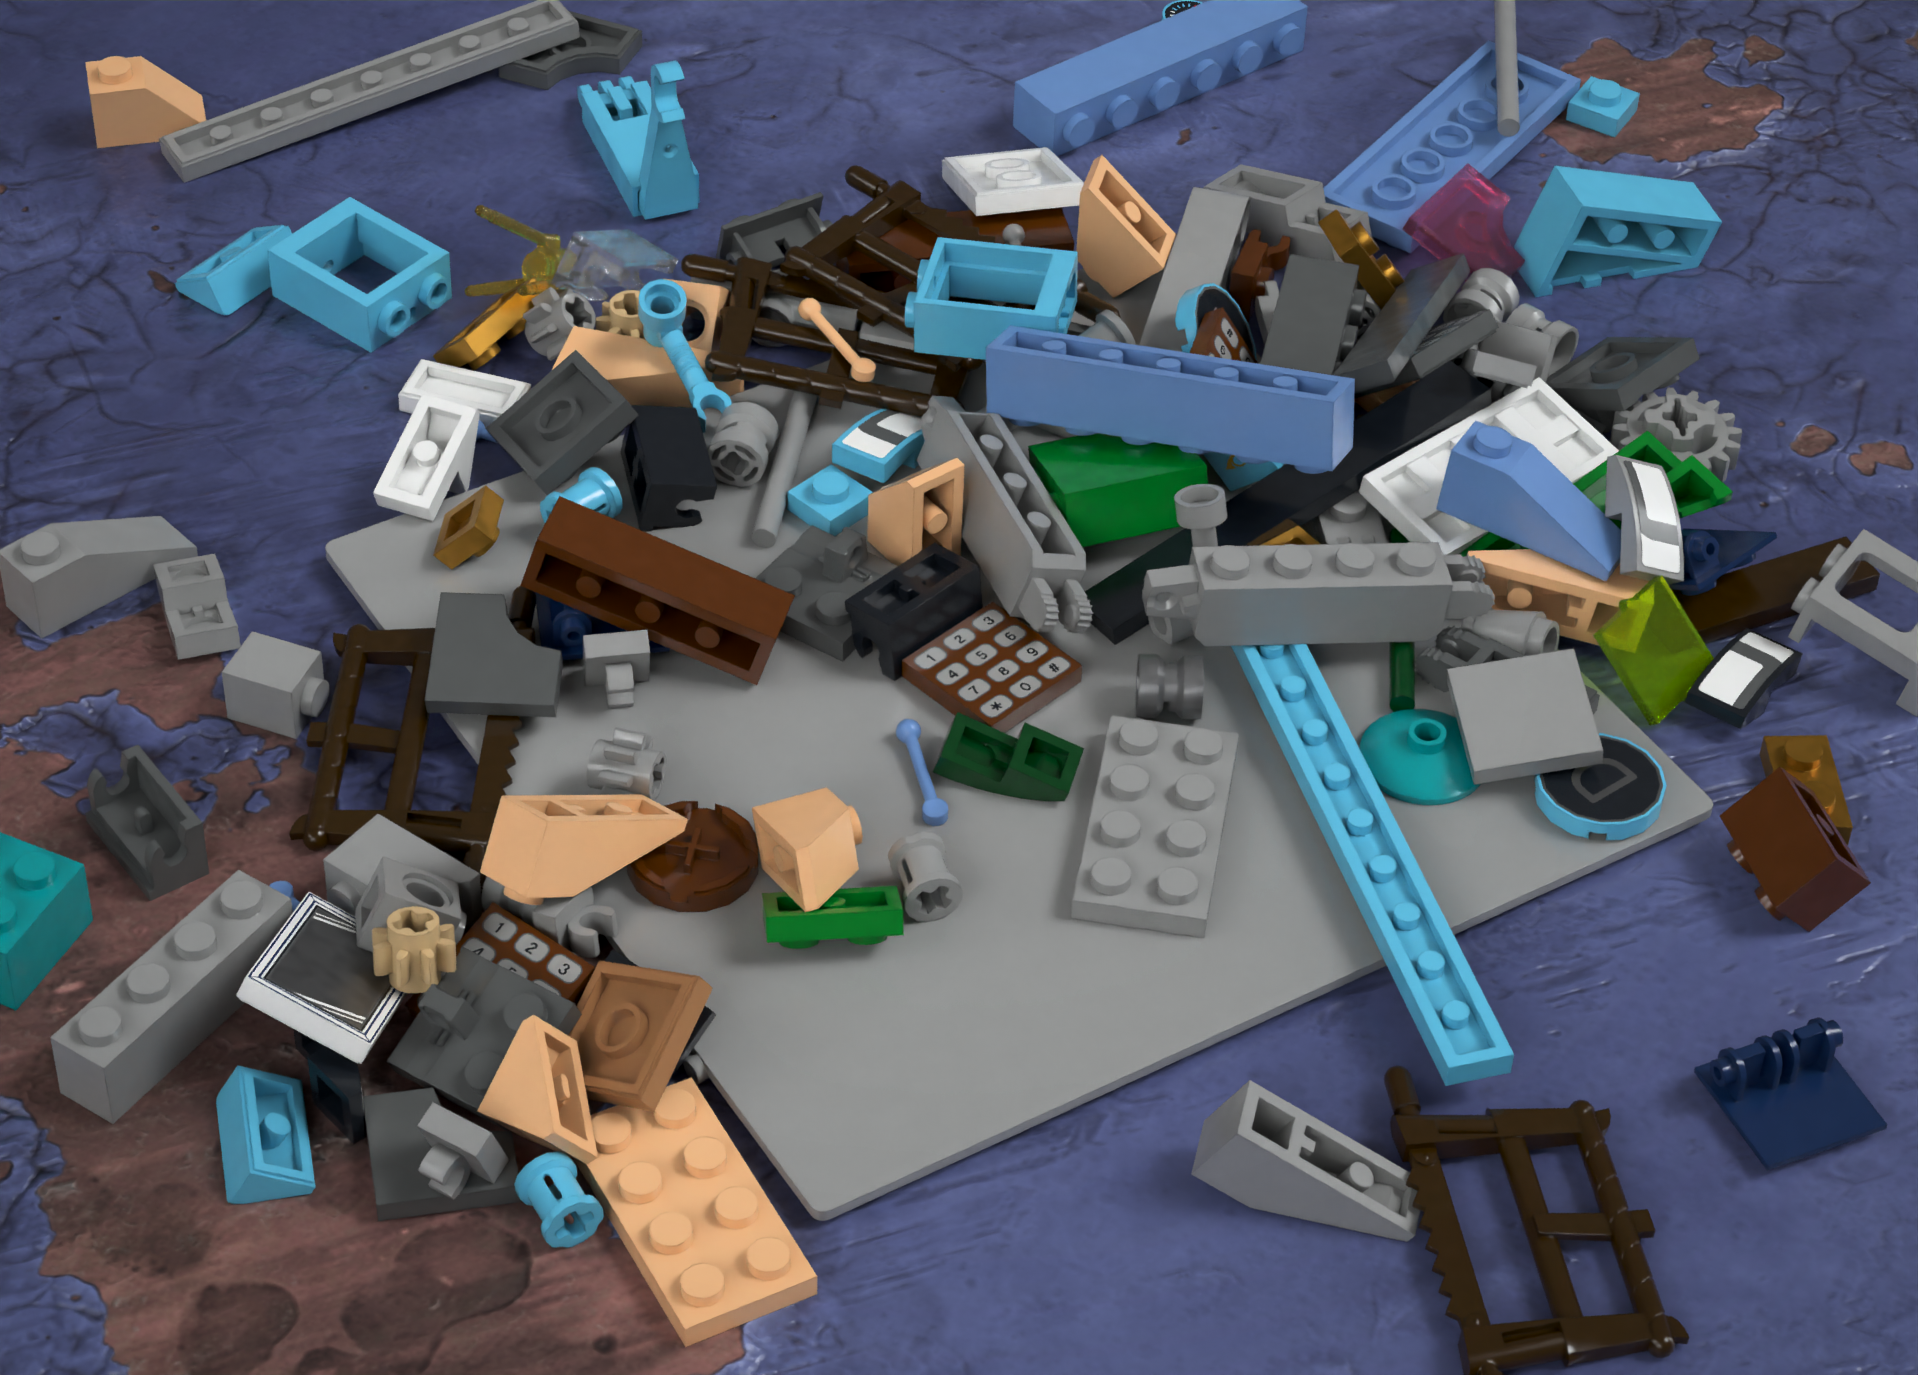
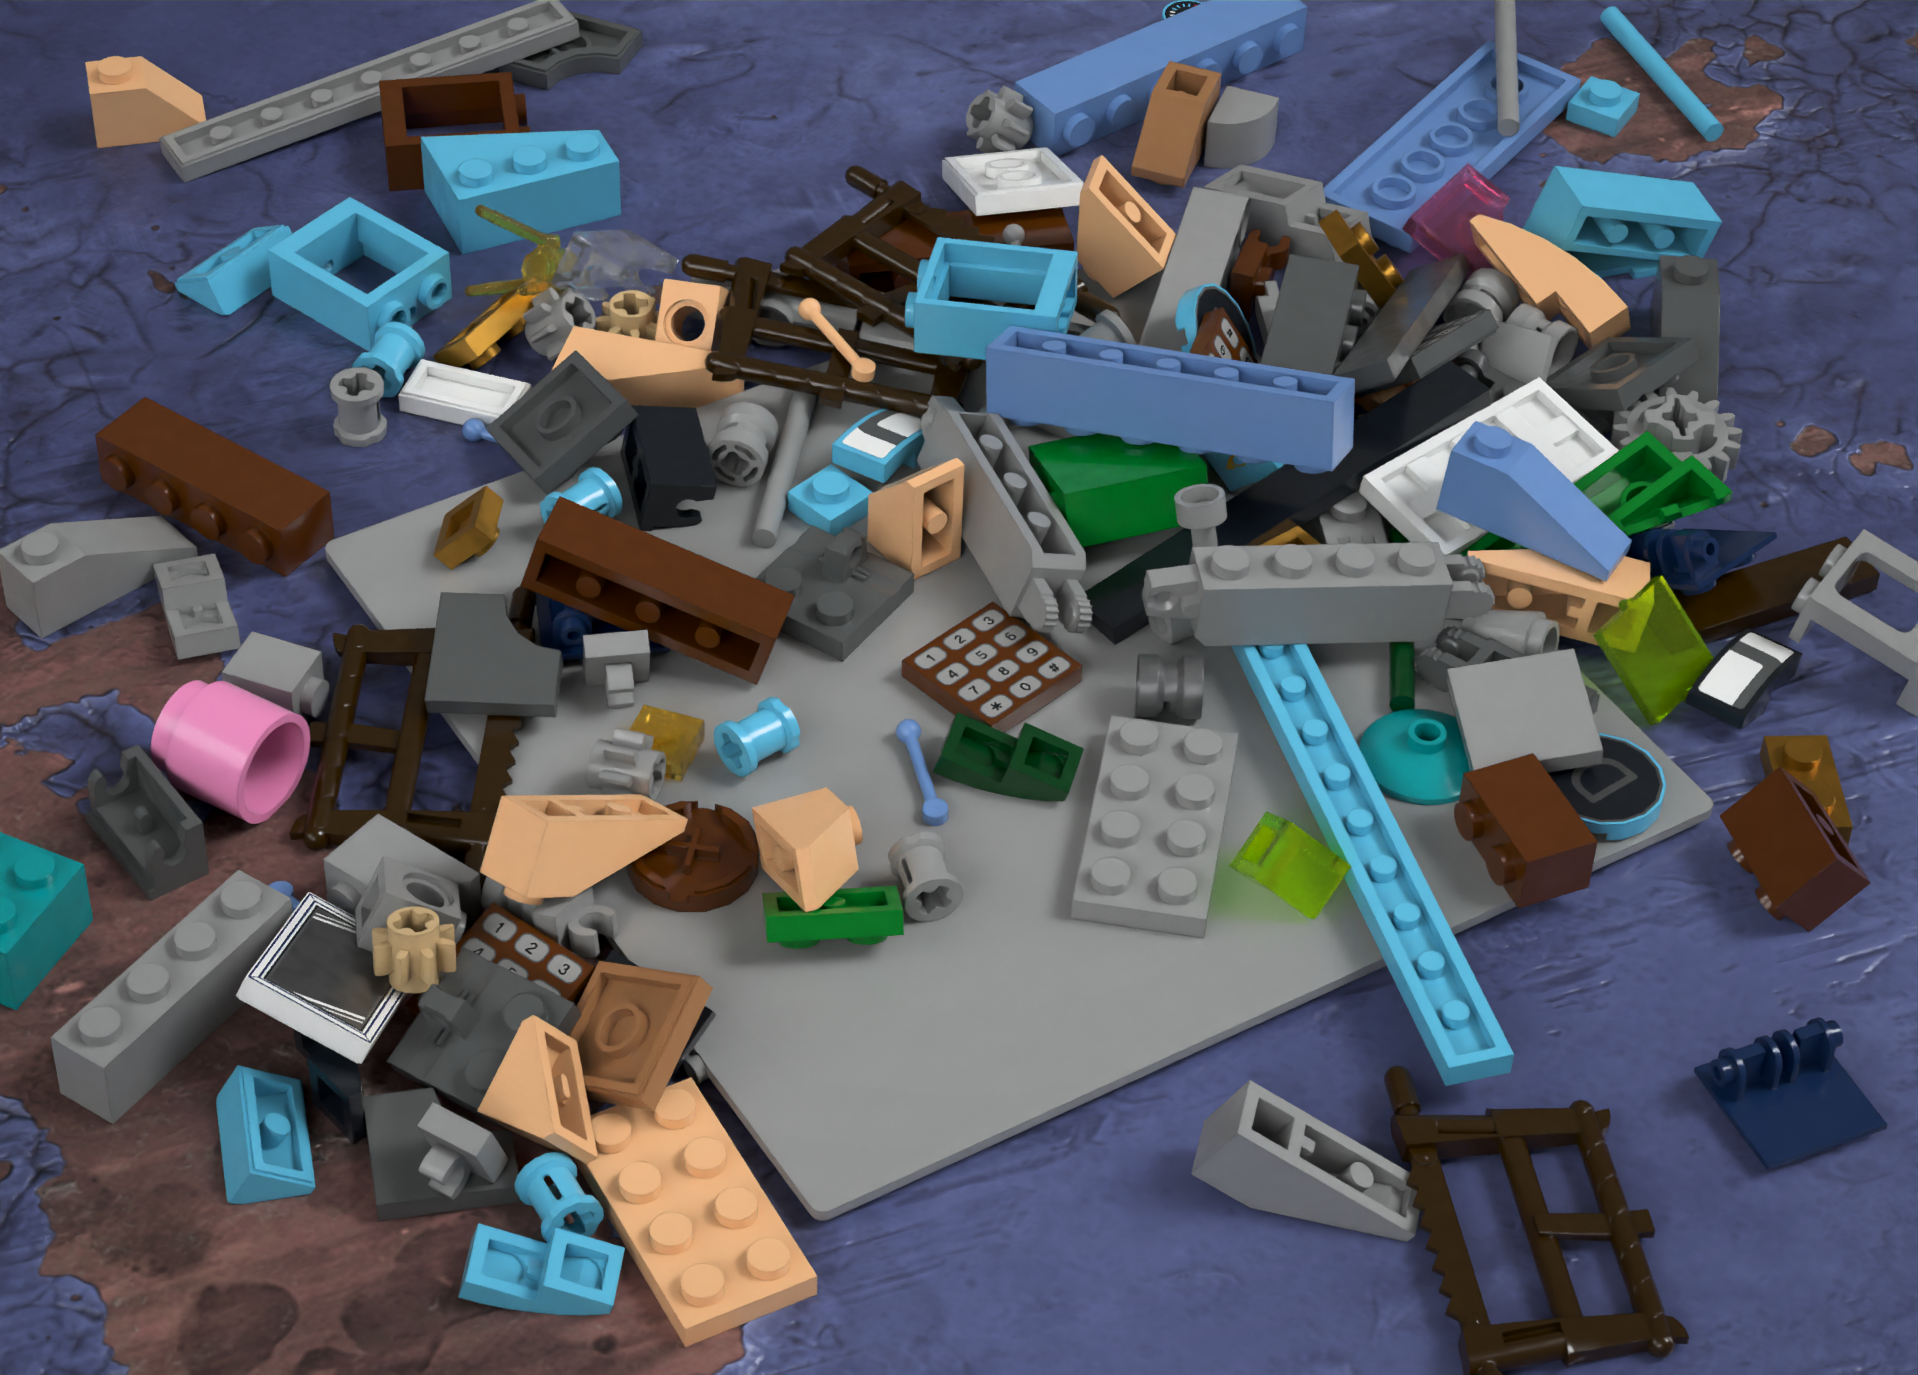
white slope [373,393,480,521] -> none
medium azure hinge [577,60,700,220] -> none
medium azure brick [638,279,732,433] -> none
dark grey hinge [716,192,832,268] -> none
black hinge [845,542,983,681] -> none
light grey tile [1460,349,1537,388] -> none
slope [1605,455,1684,585] -> none
none -> reddish brown brick [95,397,335,577]
none -> bright pink piece [151,680,310,824]
none -> light grey bush [330,367,388,447]
none -> medium azure bush [352,321,425,398]
none -> reddish brown window [379,72,530,192]
none -> medium azure wedge [421,130,621,255]
none -> medium azure slope [458,1223,625,1315]
none -> clear yellow plate [630,704,705,781]
none -> medium azure bush [713,697,800,777]
none -> light grey gear [966,85,1034,153]
none -> medium nougat slope [1131,61,1222,188]
none -> light grey brick [1204,85,1279,169]
none -> clear neon green panel [1229,811,1351,919]
none -> reddish brown brick [1454,753,1598,909]
none -> light nougat slope [1469,214,1631,349]
none -> medium azure bar [1600,6,1724,142]
none -> dark grey slope [1650,255,1720,404]

